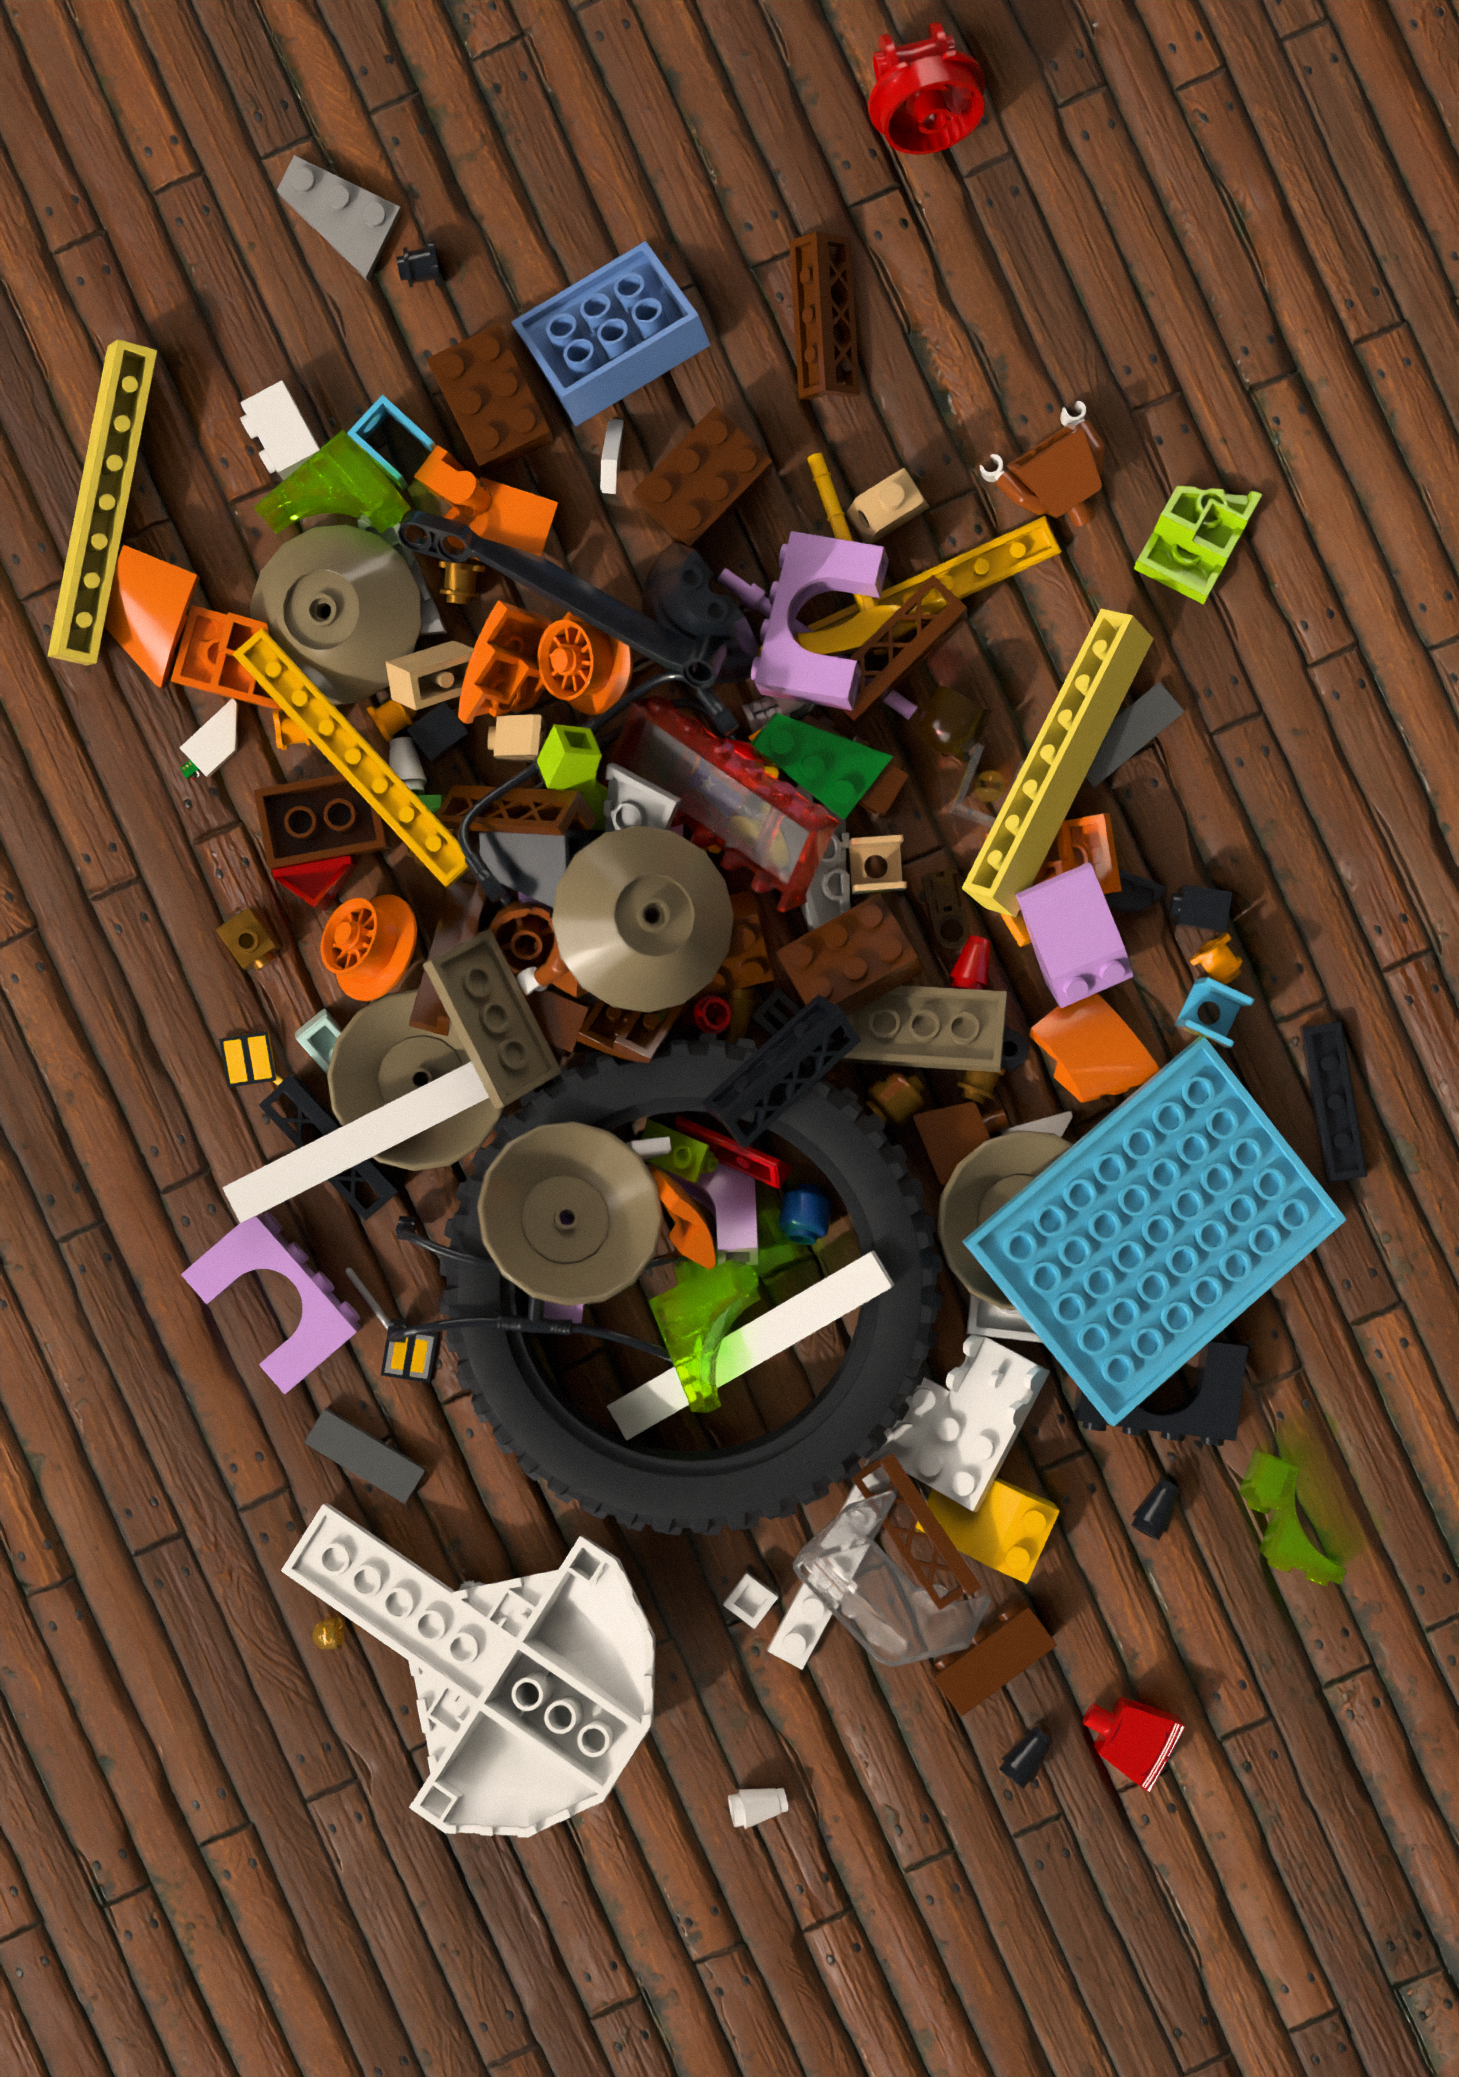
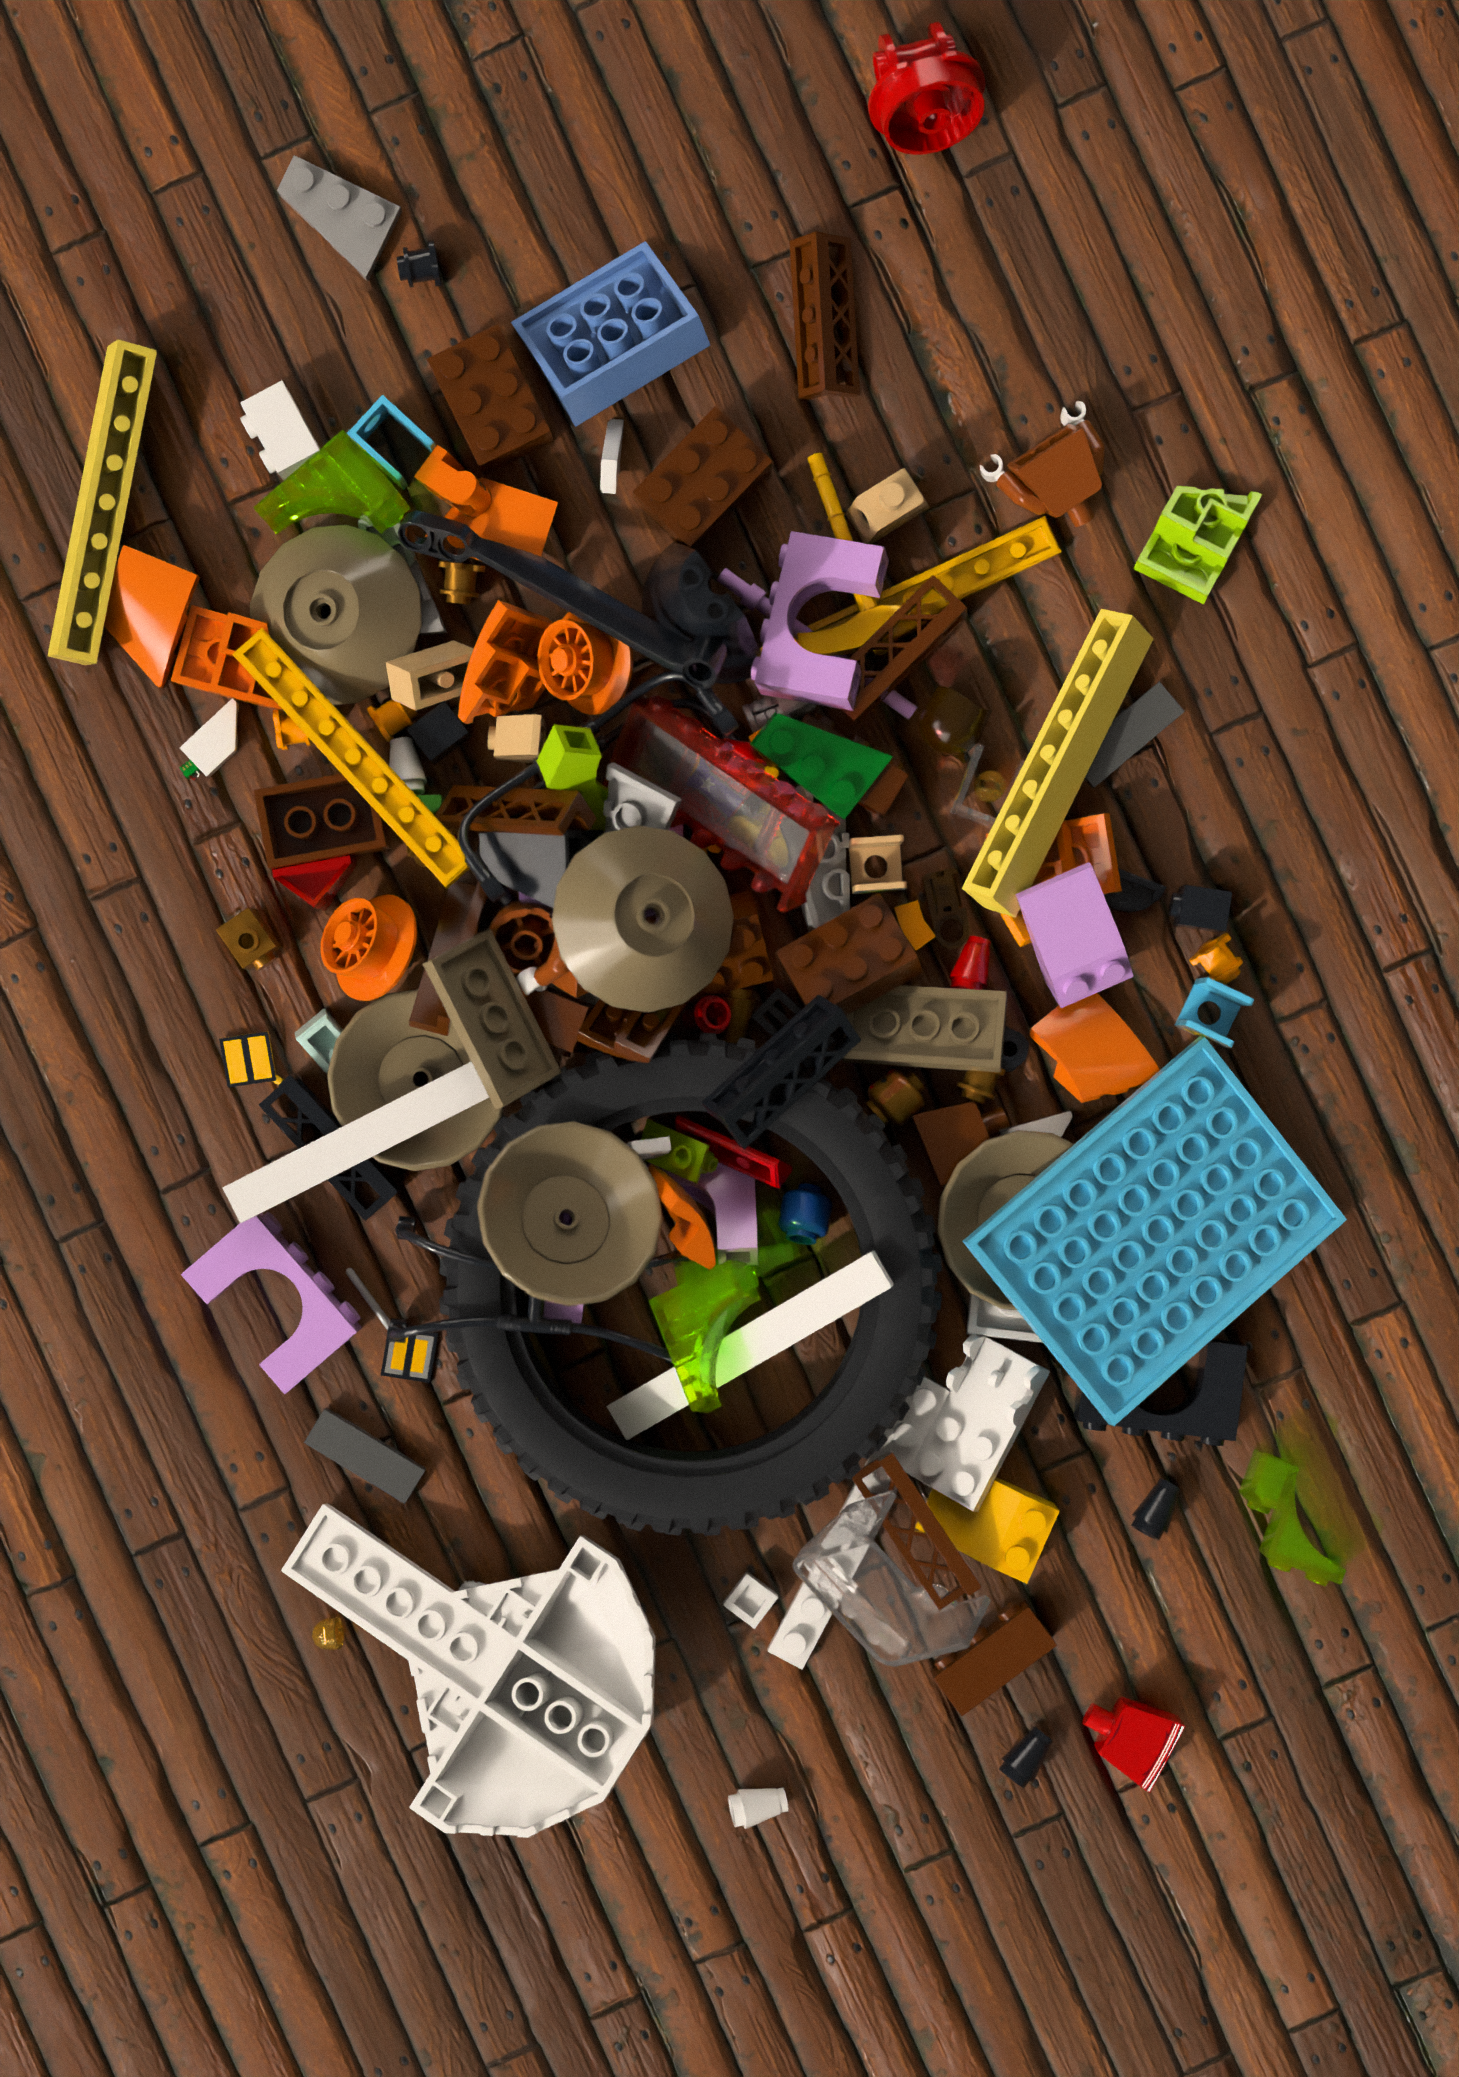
black tile [1300,1021,1368,1183] -> none
none -> light orange piece [893,900,936,951]

